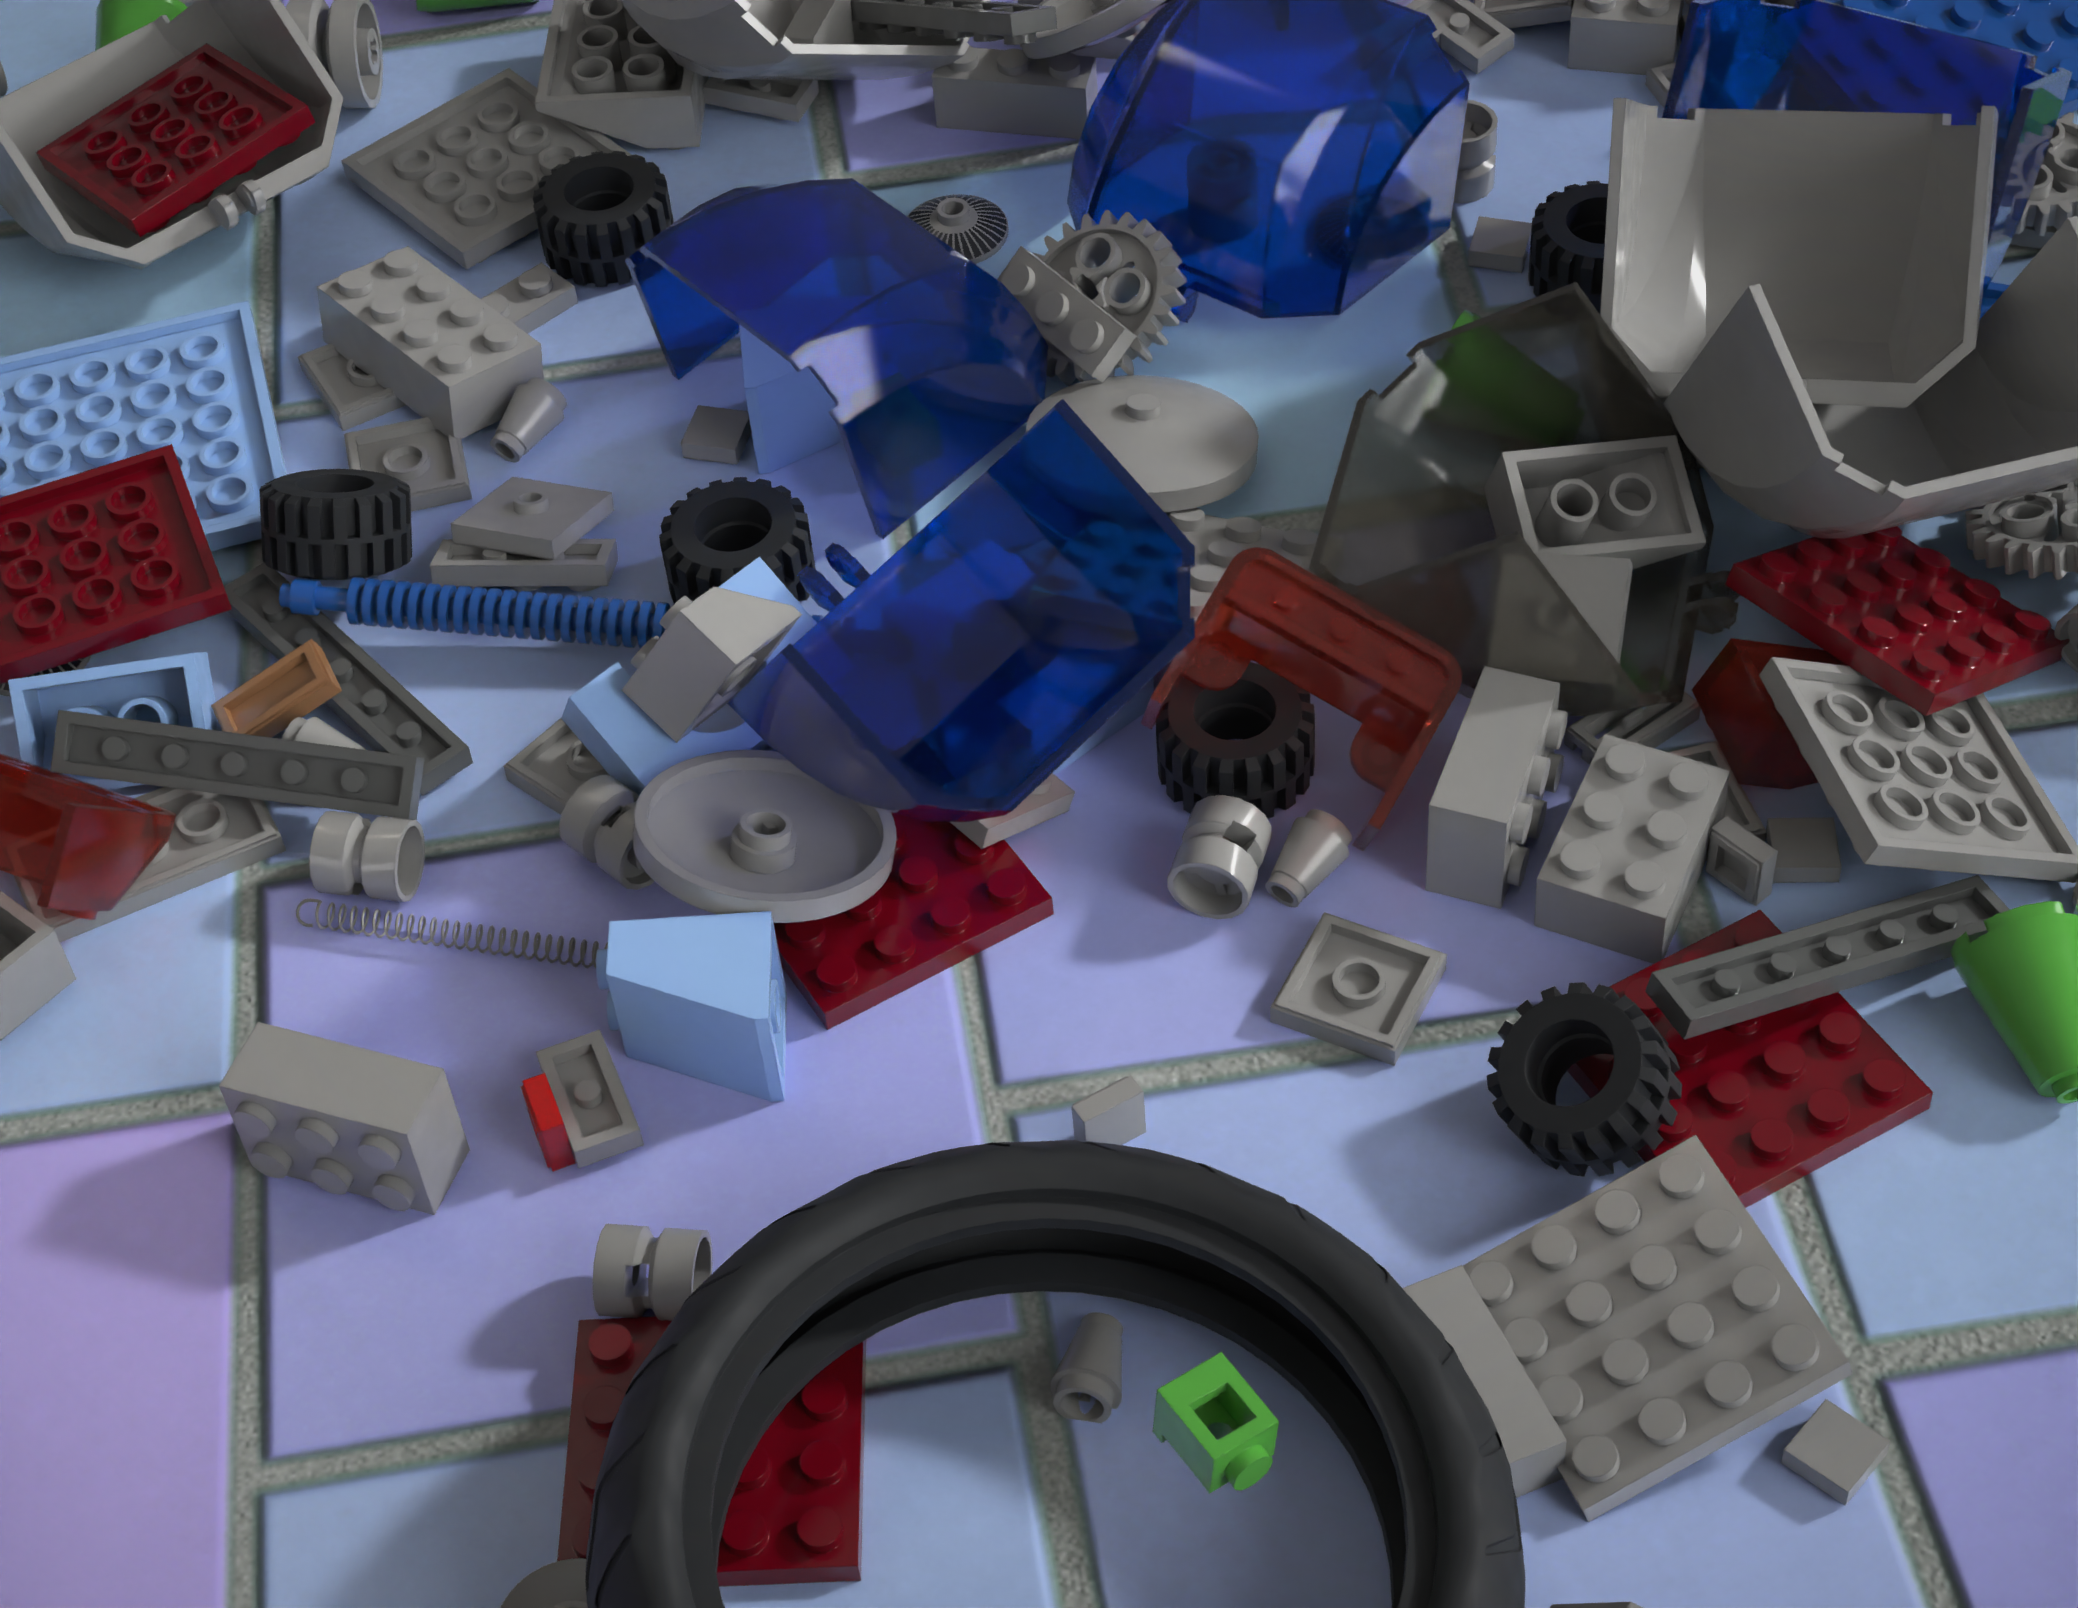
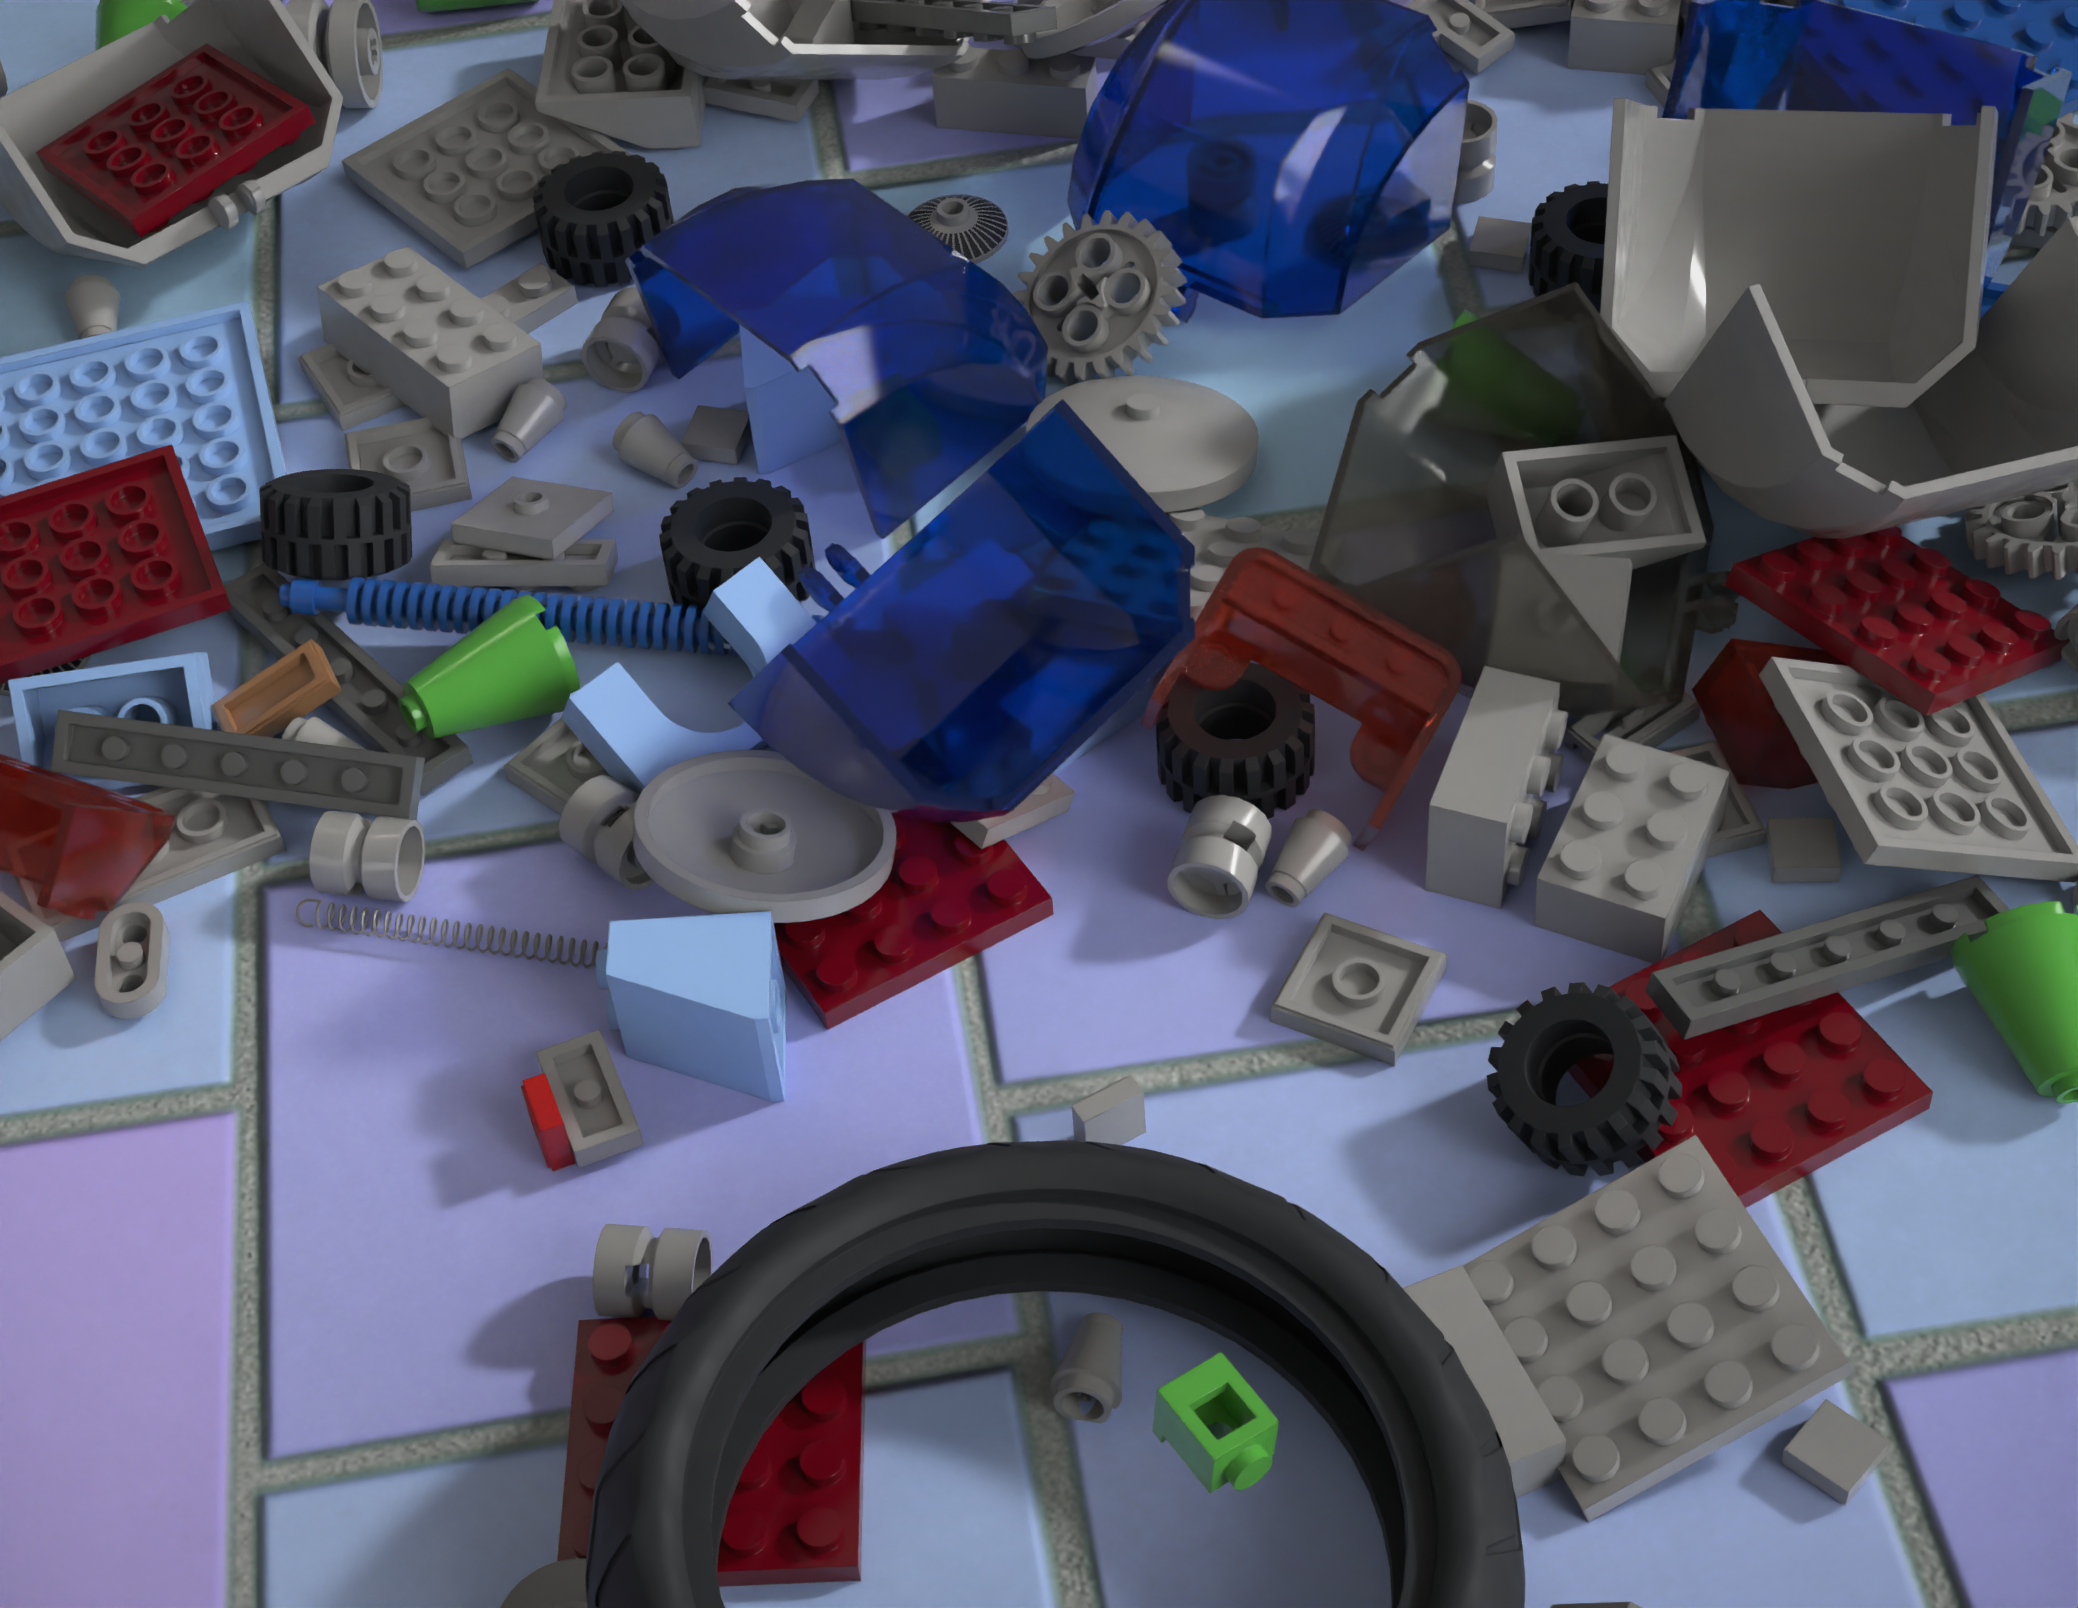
light grey brick [219,1022,470,1215] -> none
light grey slope [622,586,802,743] -> none
light grey plate [989,246,1137,383] -> none
light grey tile [1705,815,1778,906] -> none
none -> light grey cone [65,274,120,339]
none -> light grey plate [94,902,170,1019]
none -> bright green cone [398,594,580,739]
none -> light grey wheel [581,287,678,393]
none -> light grey cone [613,412,698,488]

